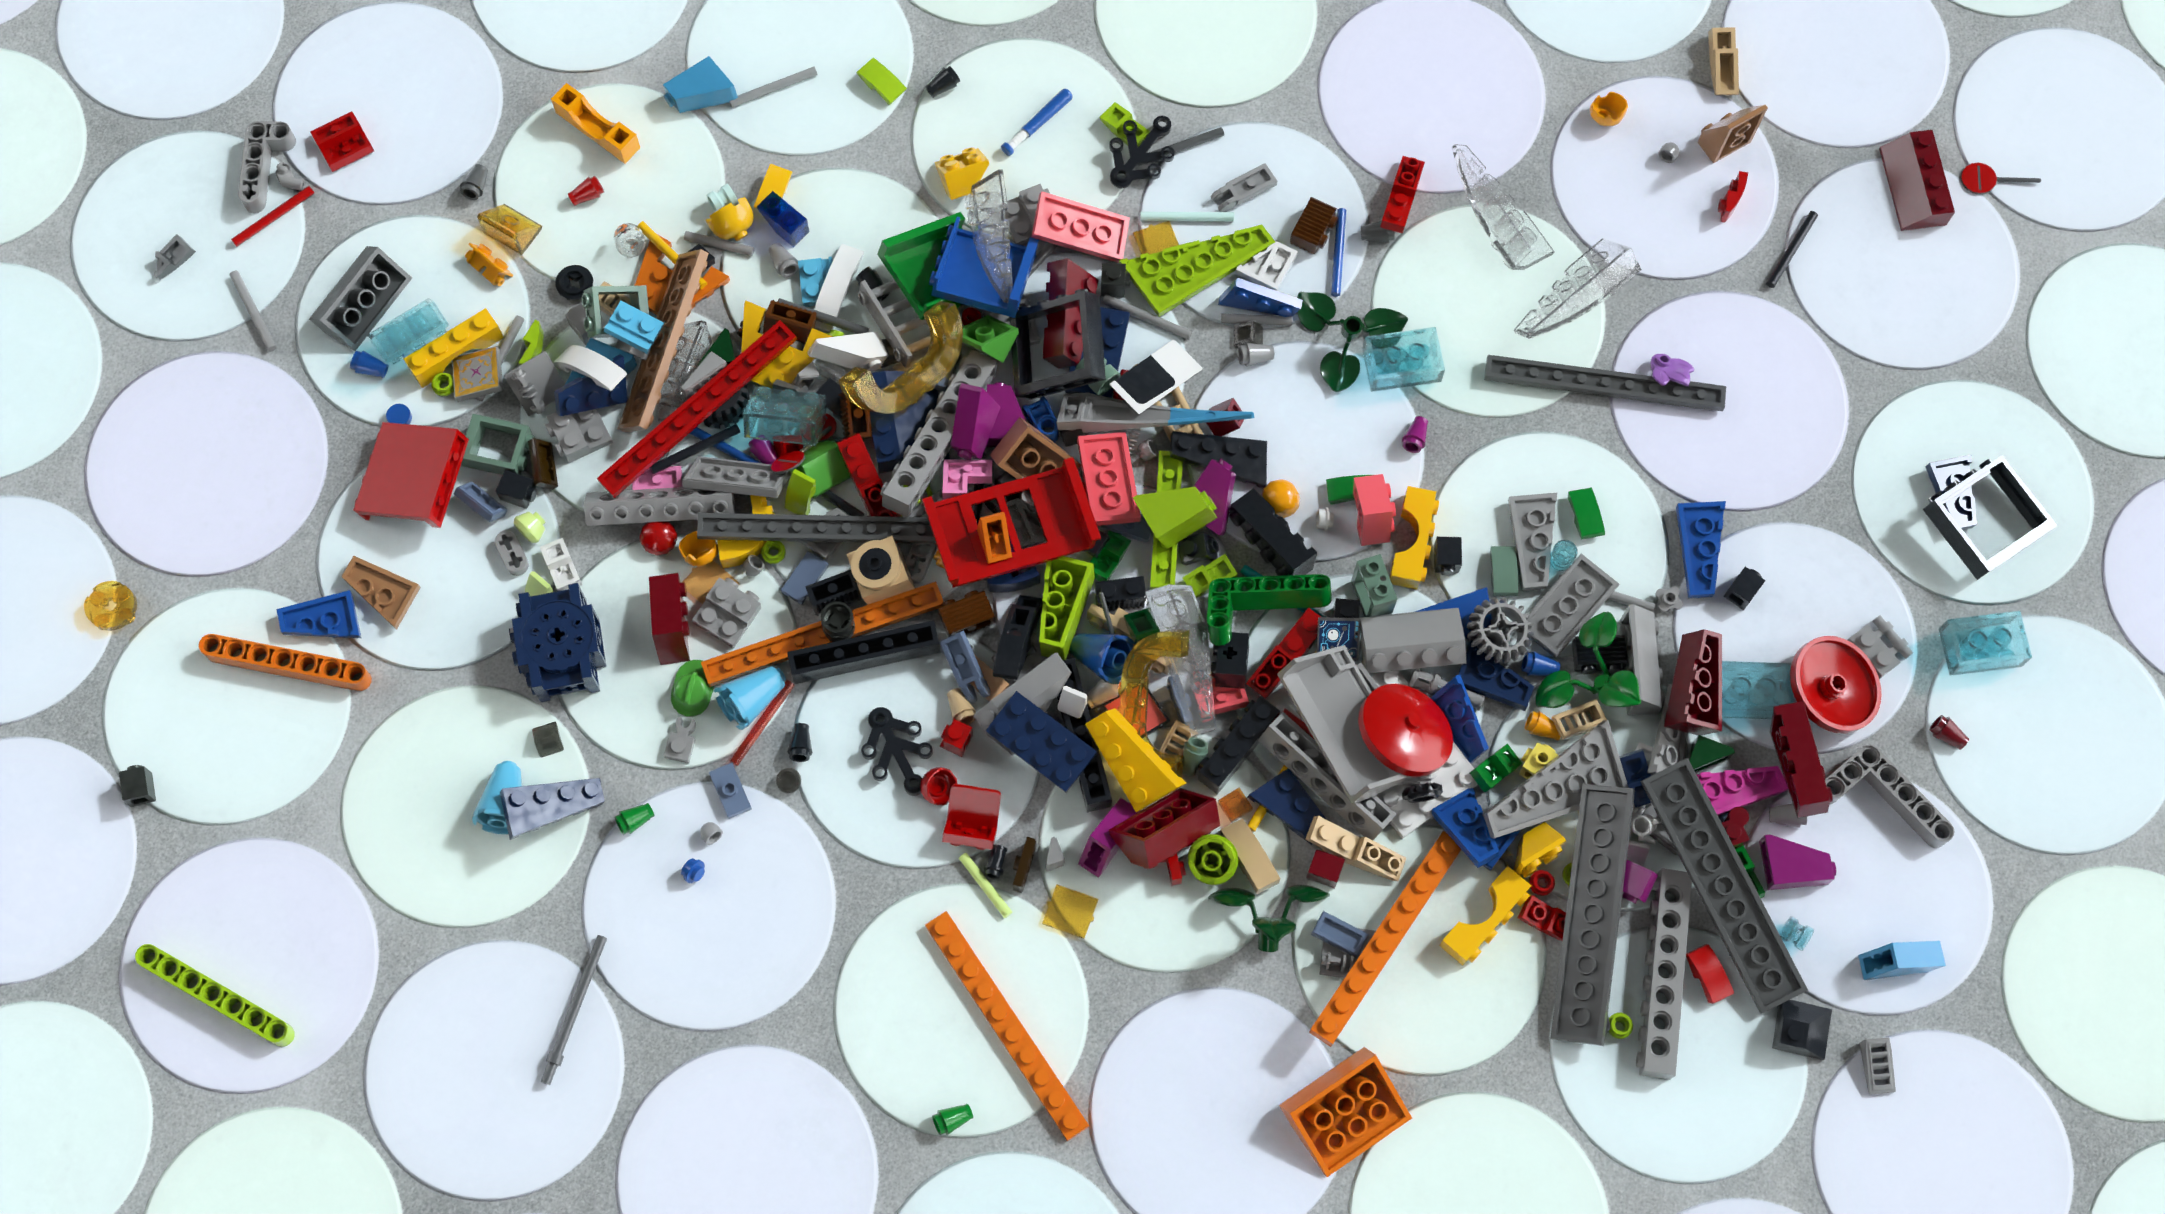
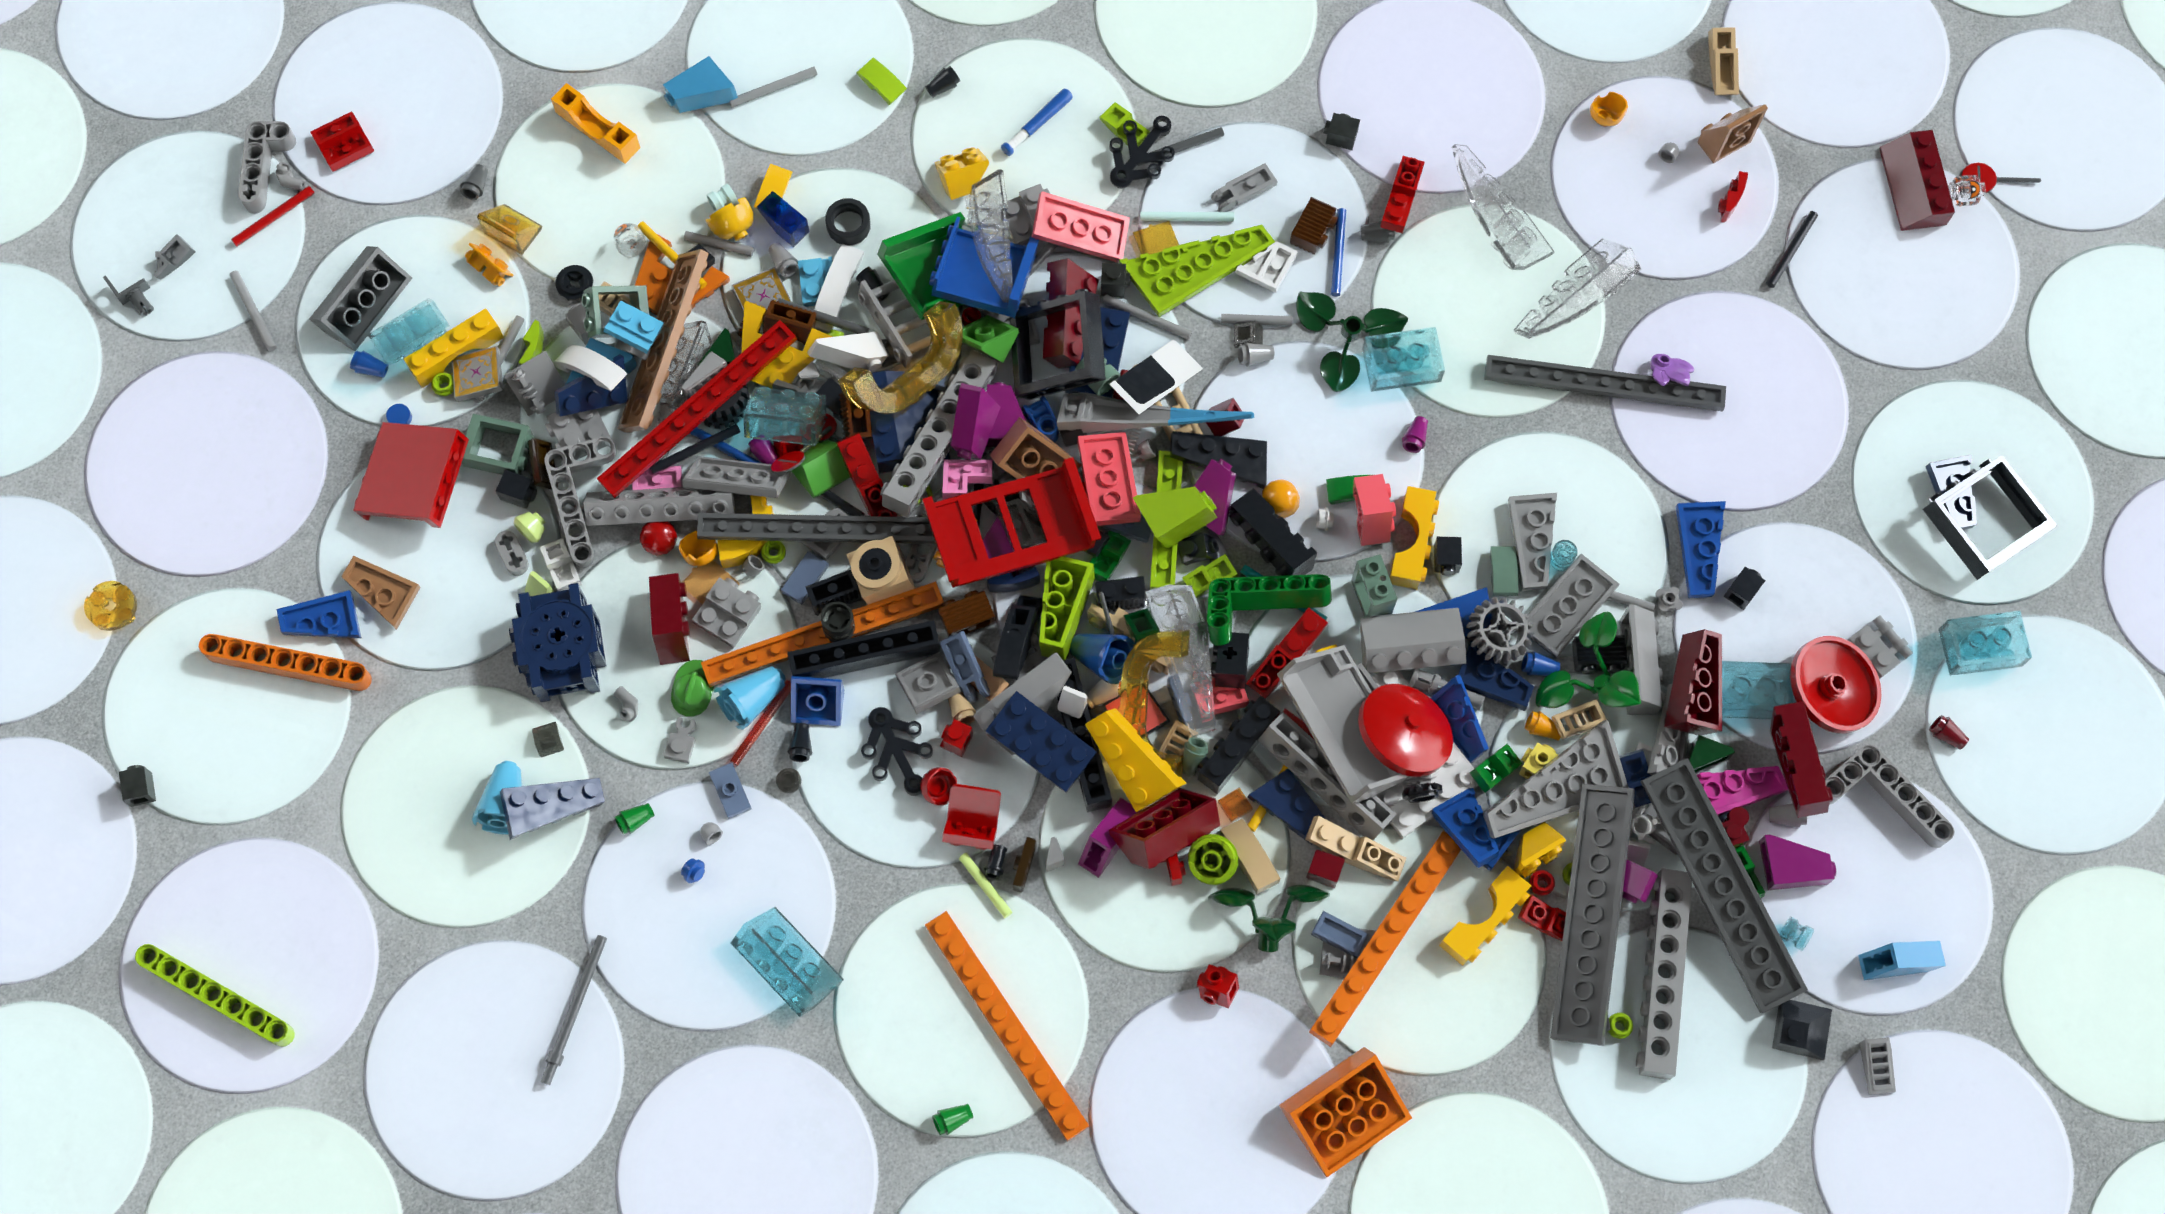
sand blue plate [454,481,508,522] -> none
red cone [568,176,604,206] -> none
lime slope [784,469,816,515] -> none
orange slope [977,512,1012,564] -> none
clear yellow piece [1042,884,1099,939] -> none
blue wing [1218,278,1302,317] -> none
sticker [1317,617,1360,661] -> none
black brick [1332,598,1360,618] -> none
green slope [1568,487,1605,540] -> none
red slope [1686,944,1734,1004] -> none
none -> dark grey bracket [103,275,154,317]
none -> light grey beam [545,437,616,568]
none -> light grey arm [614,686,638,722]
none -> tile [731,267,792,323]
none -> clear light blue slope [731,907,844,1017]
none -> blue slope [791,676,845,726]
none -> black tyre [825,198,871,245]
none -> light grey tile [895,652,961,714]
none -> red brick [1197,964,1239,1009]
none -> pearl dark grey brick [1323,113,1360,150]
none -> clear head [1948,175,1986,206]

